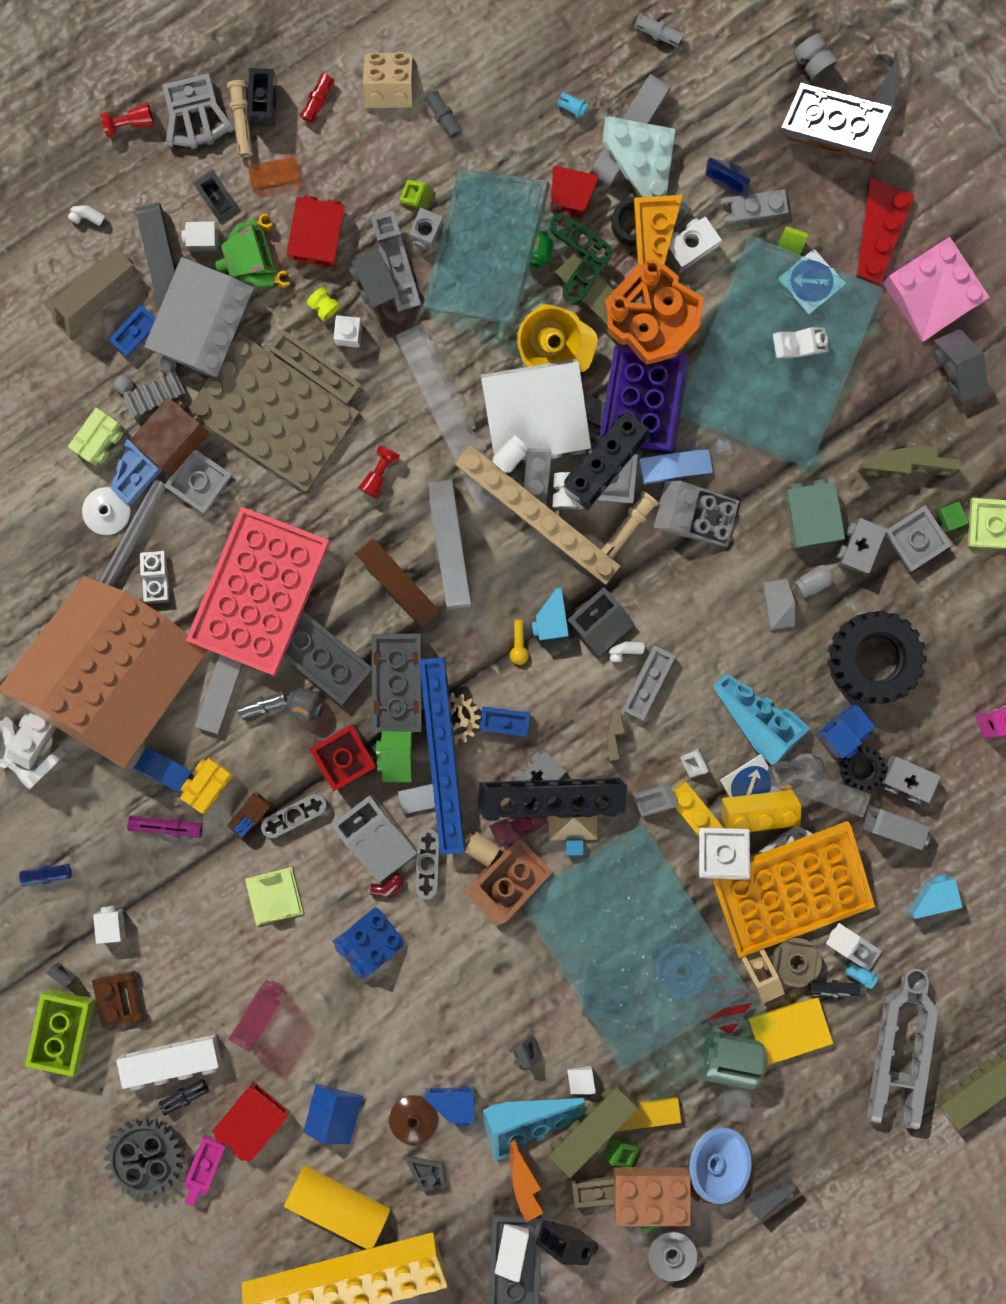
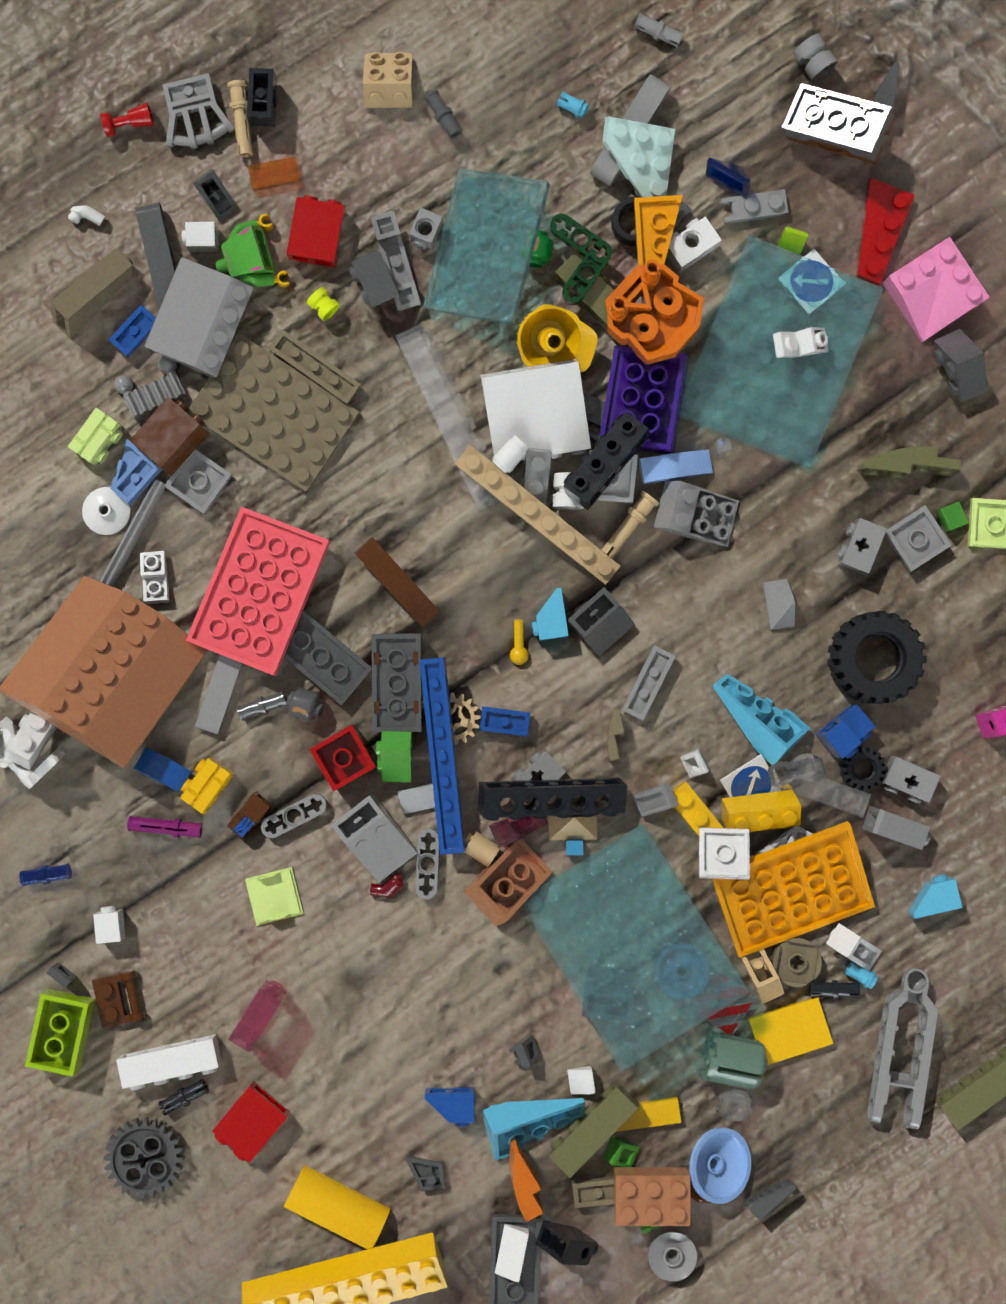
dark pink hinge [184,1134,227,1206] -> none
red pin [300,73,335,124] -> none
blue slope [303,1083,363,1144] -> none
blue bracket [332,907,405,979] -> none
white brick [334,315,363,348] -> none
red piece [357,445,400,499] -> none
reddish brown dish [389,1095,438,1145] -> none
lime slope [399,179,434,210] -> none
light grey beam [428,479,471,611] -> none
red torso [551,165,599,227] -> none
white arm [609,642,645,662] -> none
sand green brick [783,479,845,549] -> none
light grey piece [794,565,834,599] -> none

